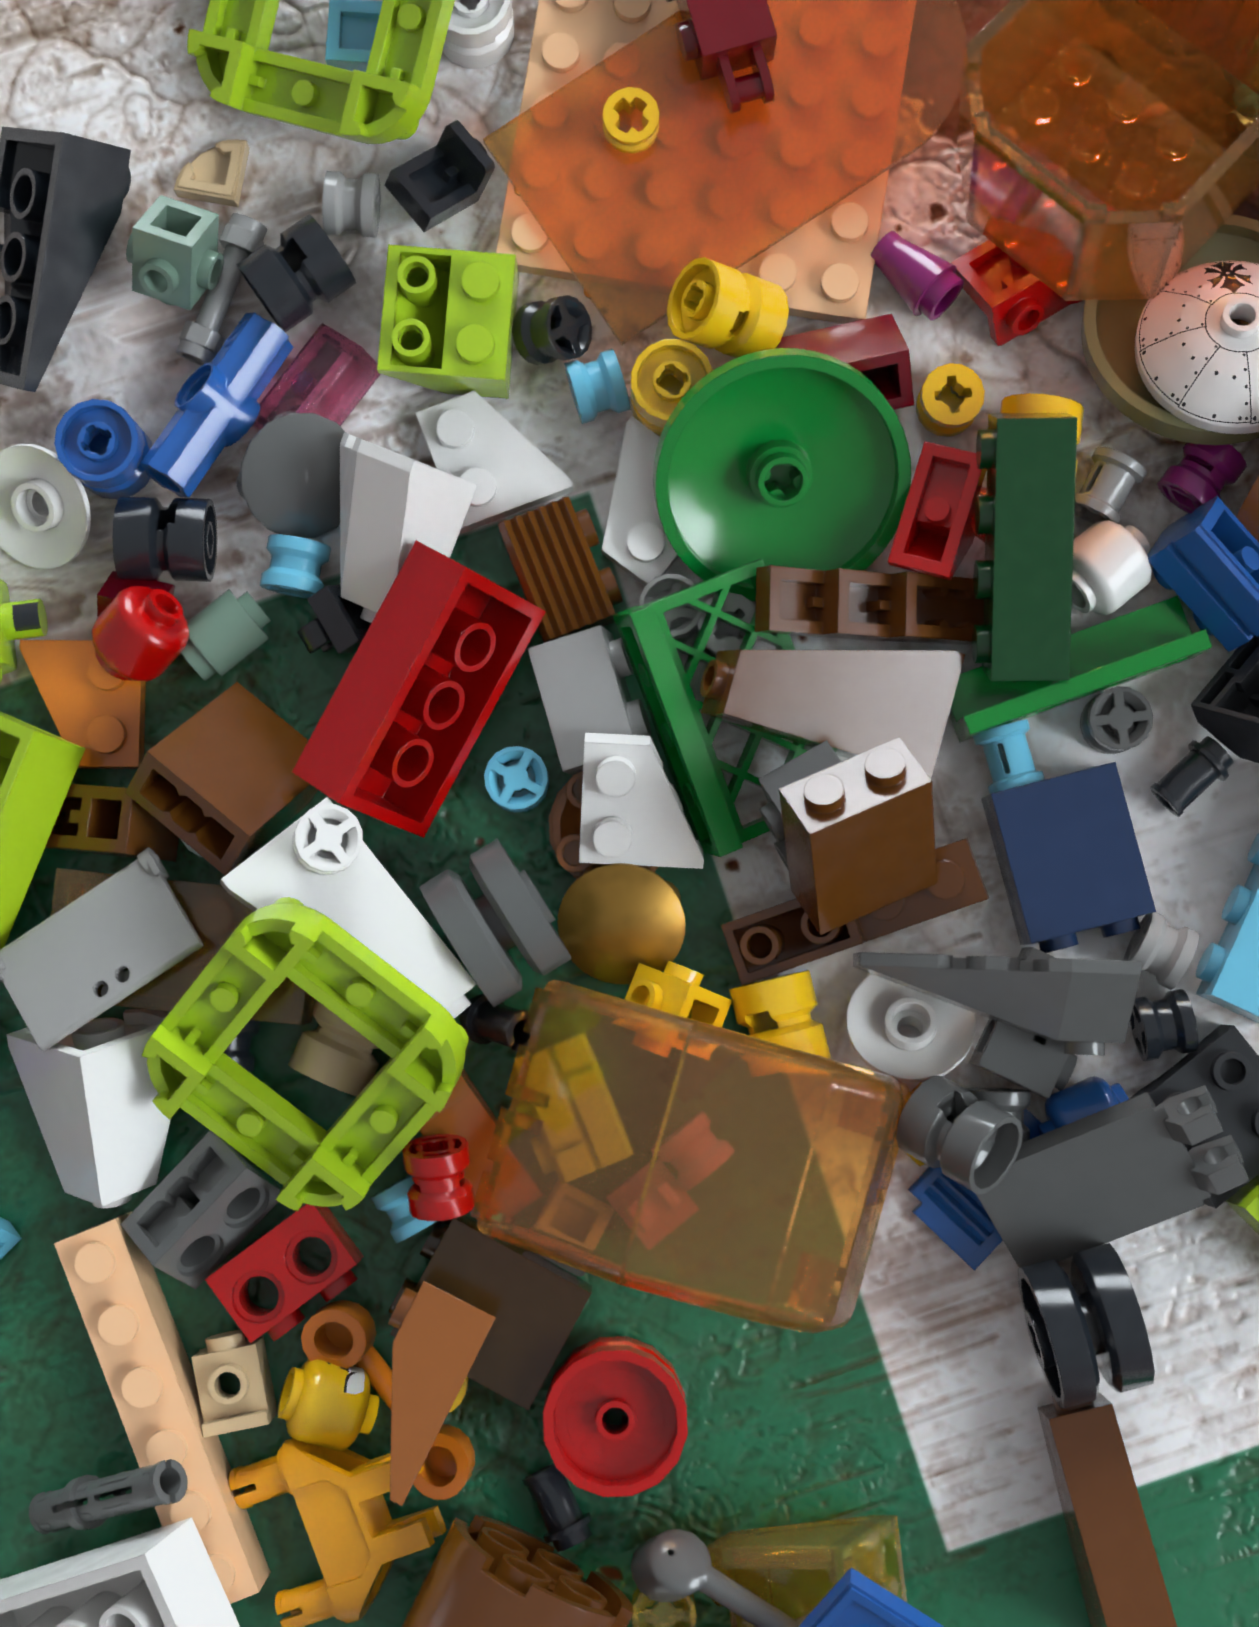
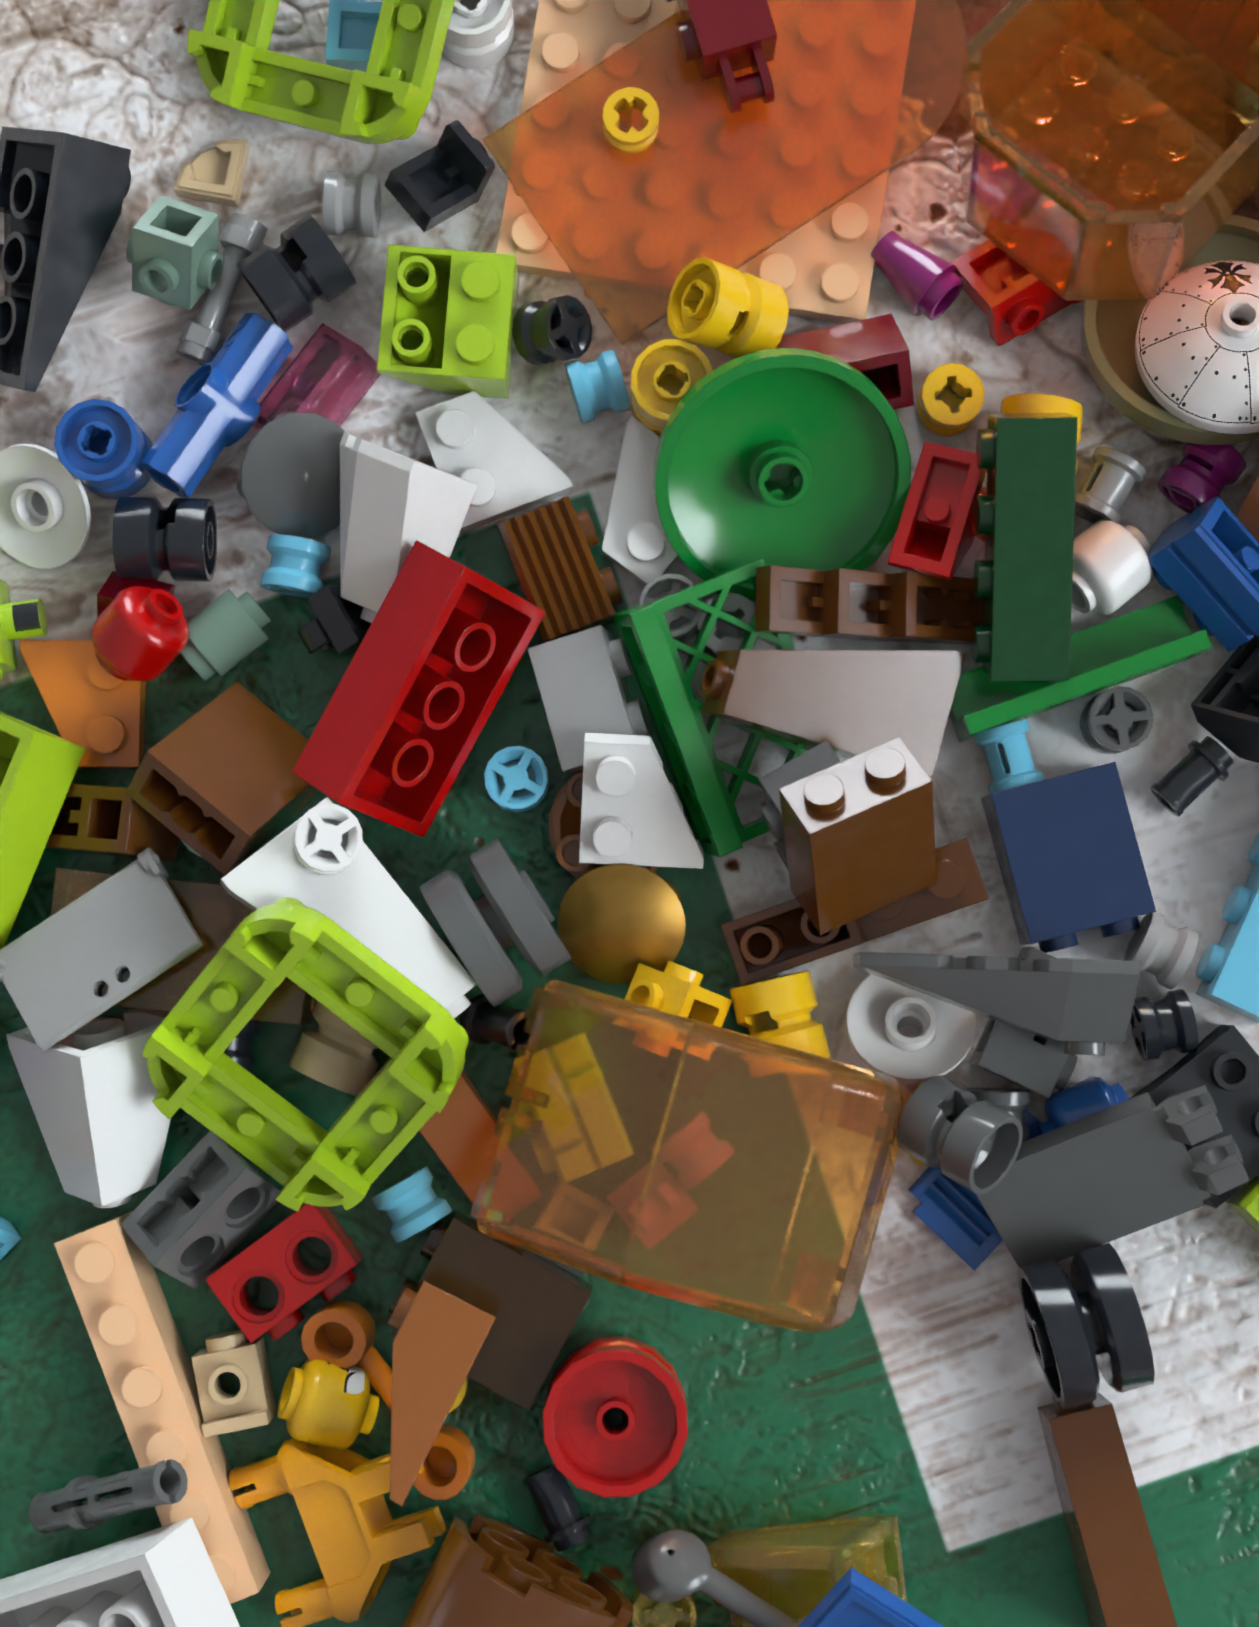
red wheel [402,1134,475,1221] -> none

